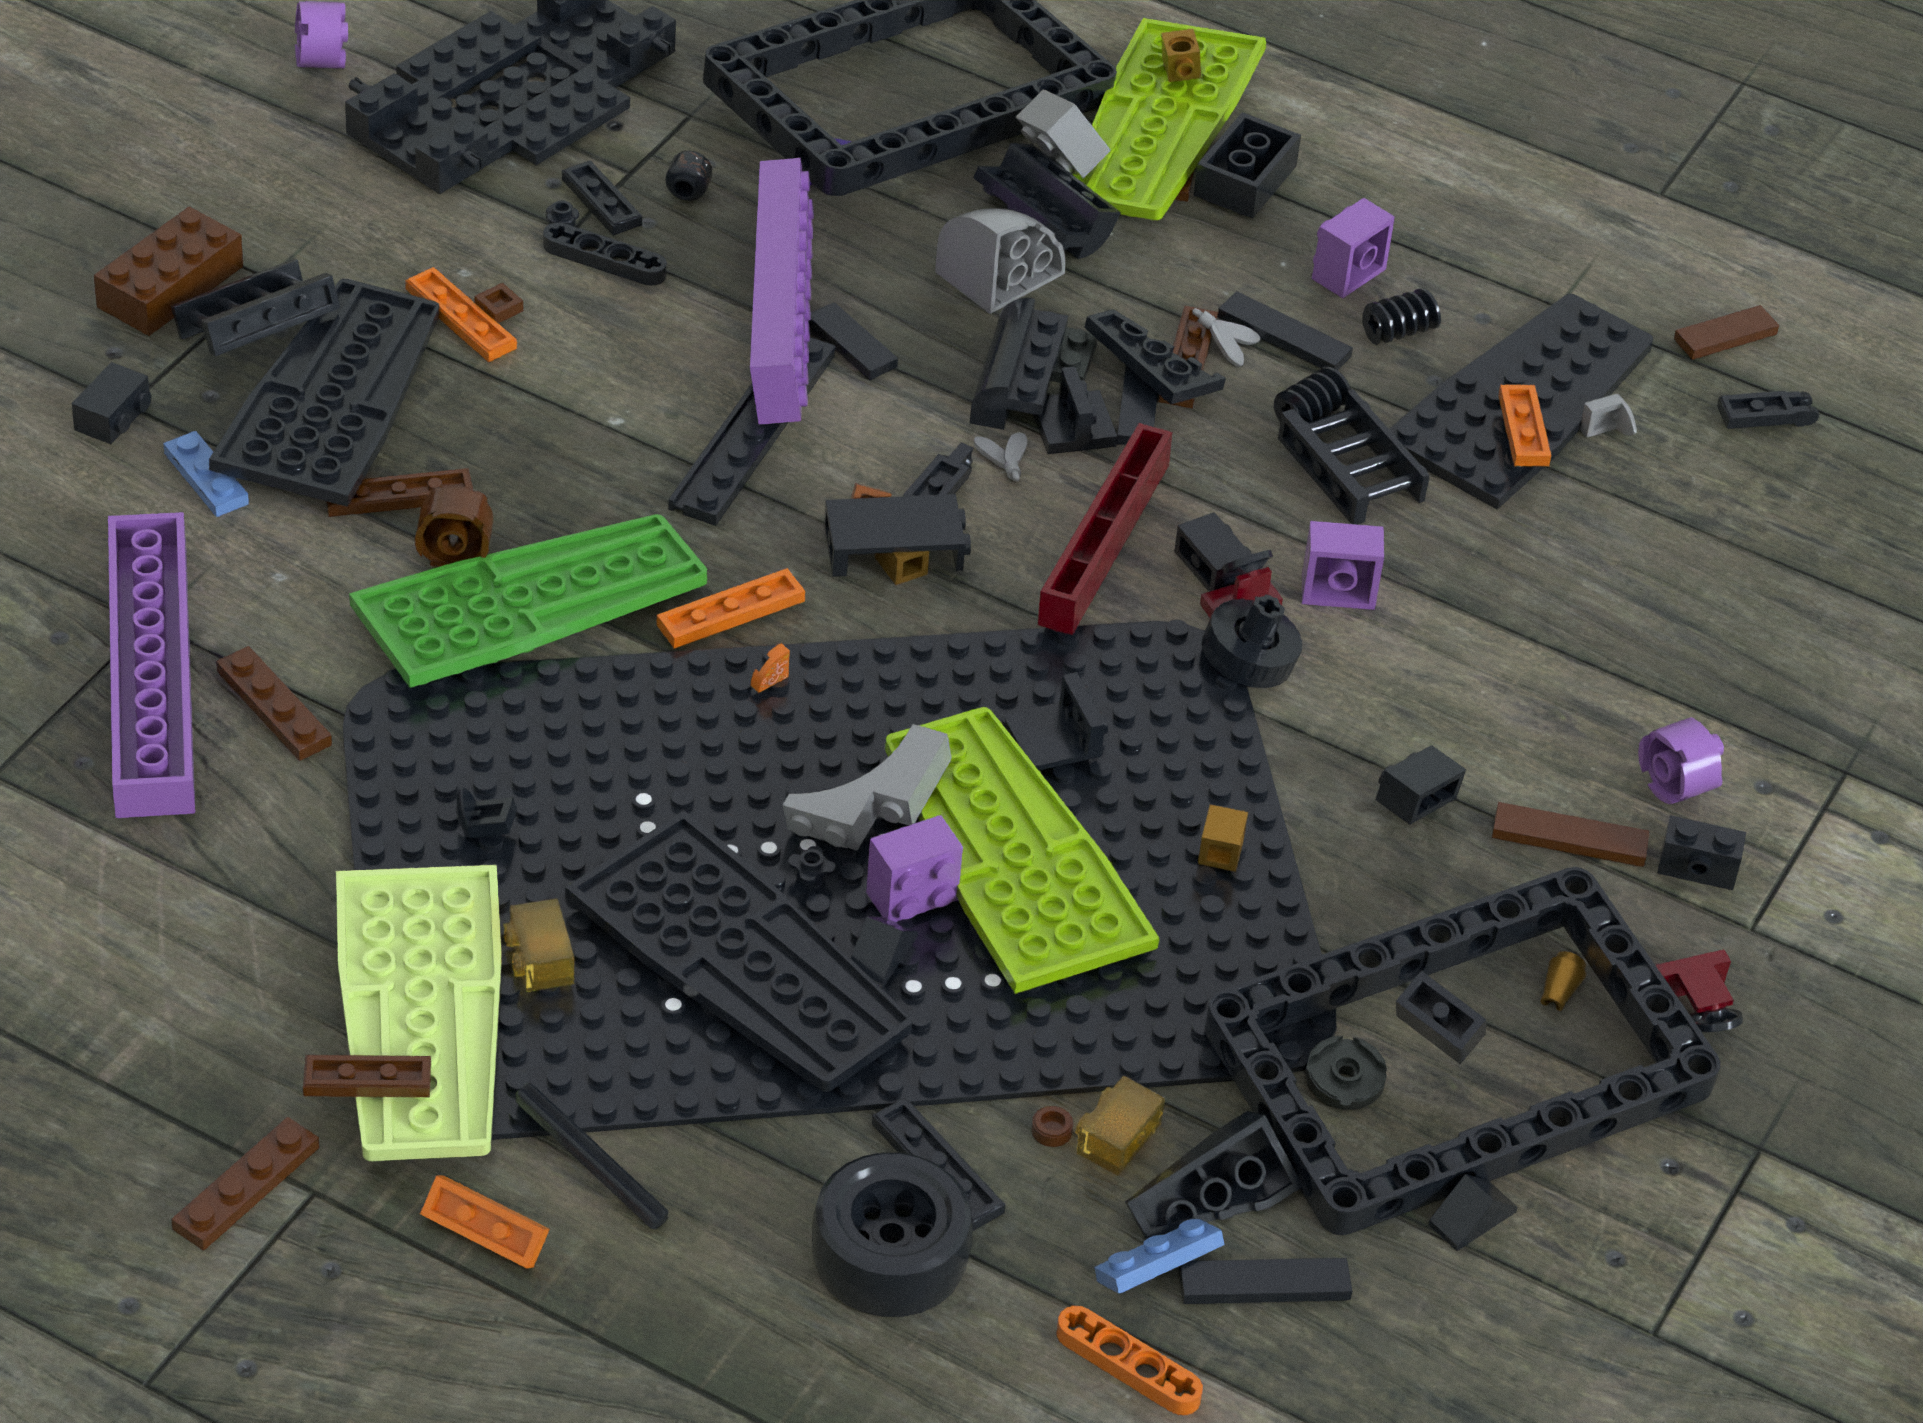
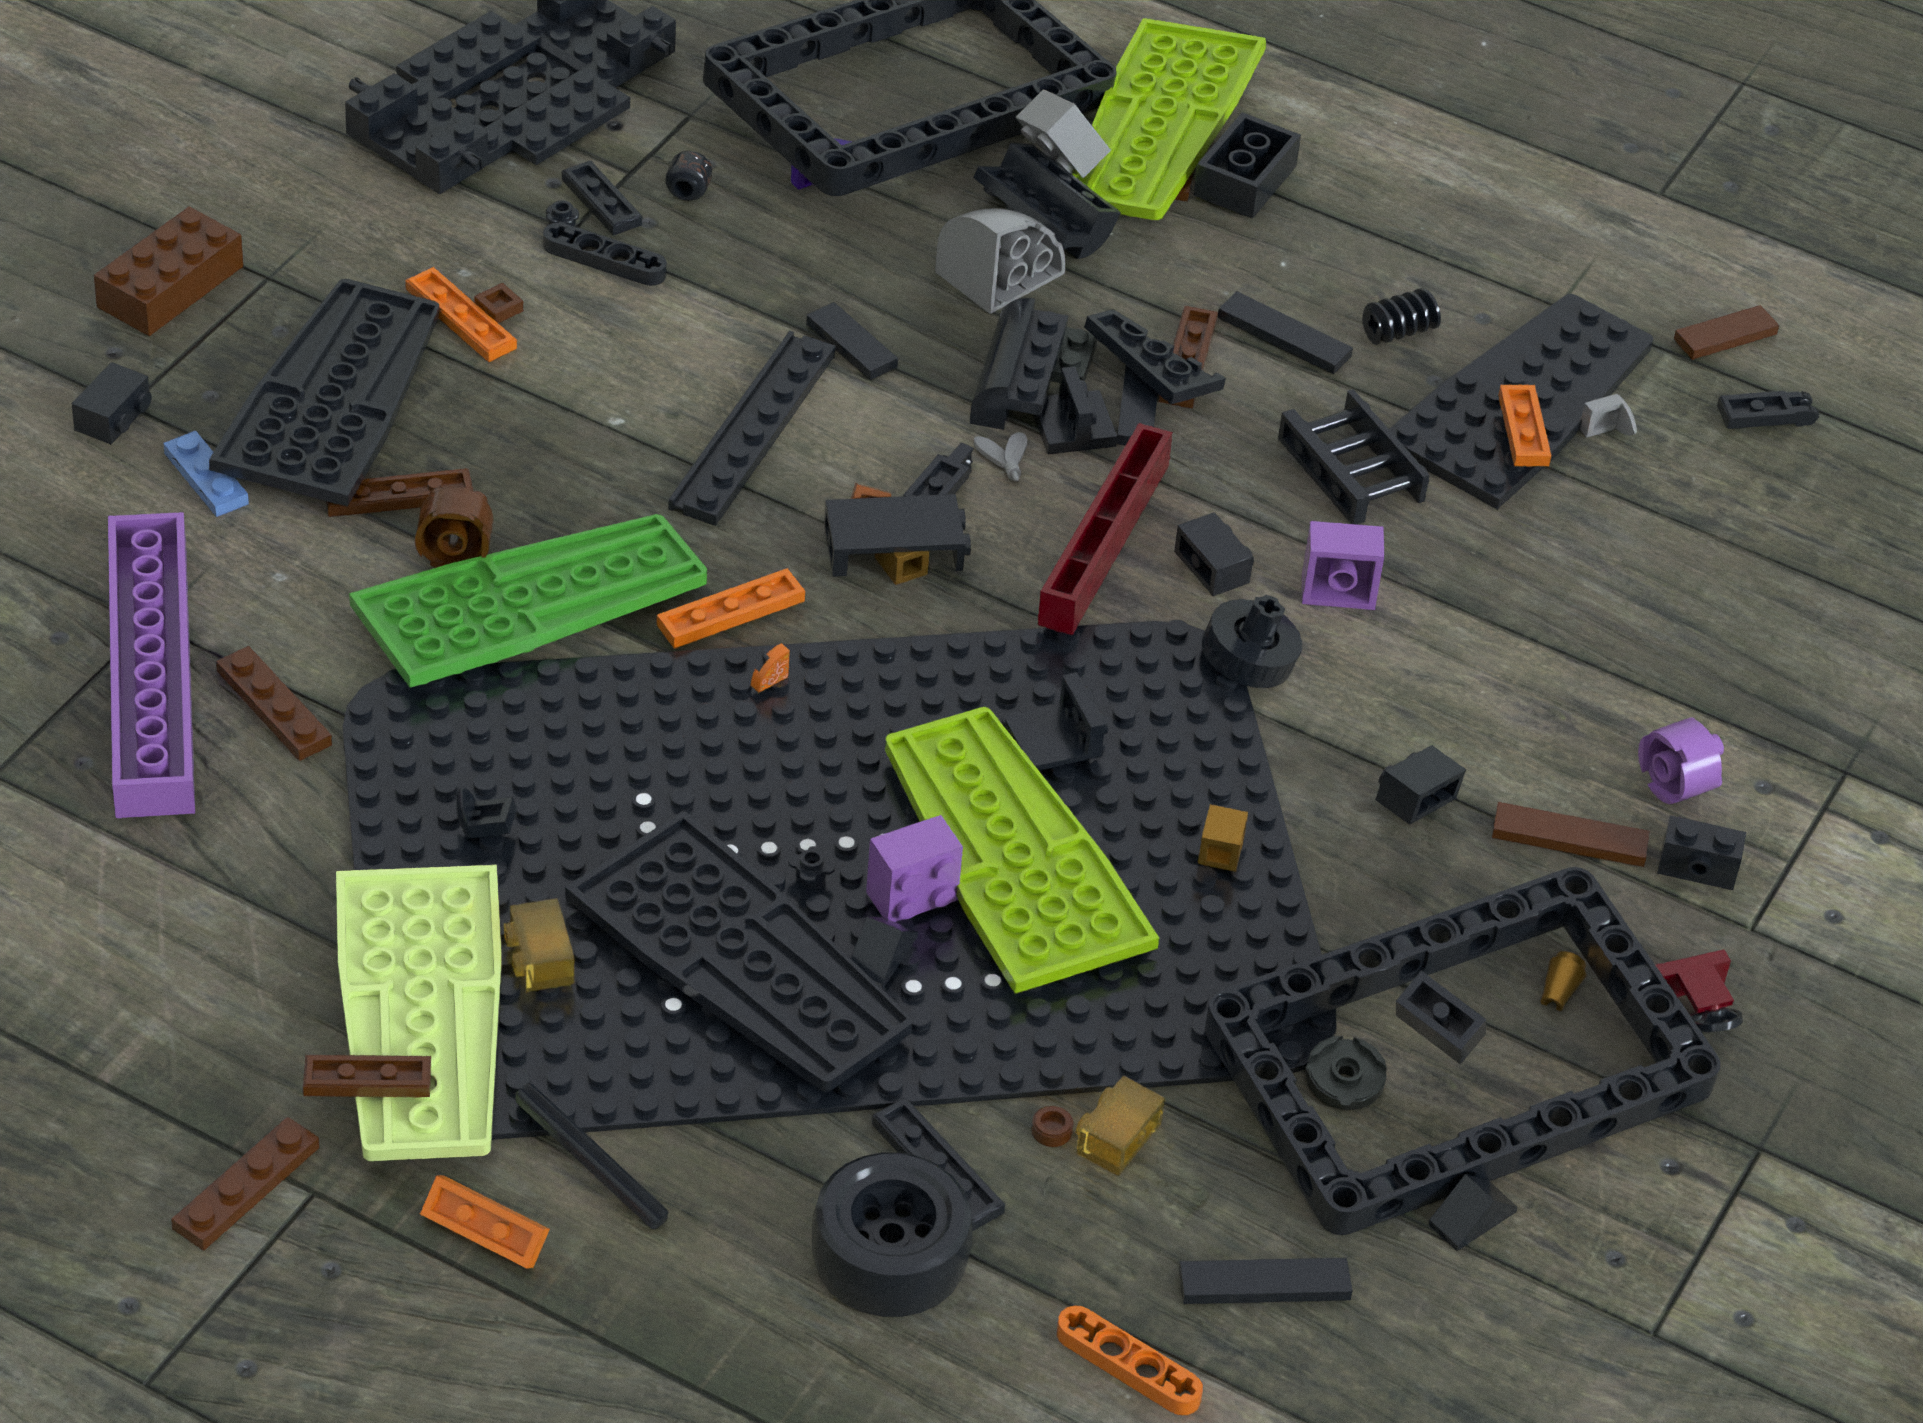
black fence [171,259,340,356] -> none
medium lavender brick [295,1,348,69] -> none
medium lavender brick [750,158,814,424] -> none
light grey arch [782,724,952,850] -> none
medium blue plate [1094,1219,1225,1294] -> none
black wedge [1125,1110,1303,1238] -> none
pearl gold brick [1161,29,1201,82] -> none
light grey piece [1192,308,1260,367] -> none
dark red piece [1200,550,1283,618] -> none
black piece [1273,367,1351,423] -> none
medium lavender brick [1312,198,1395,299] -> none

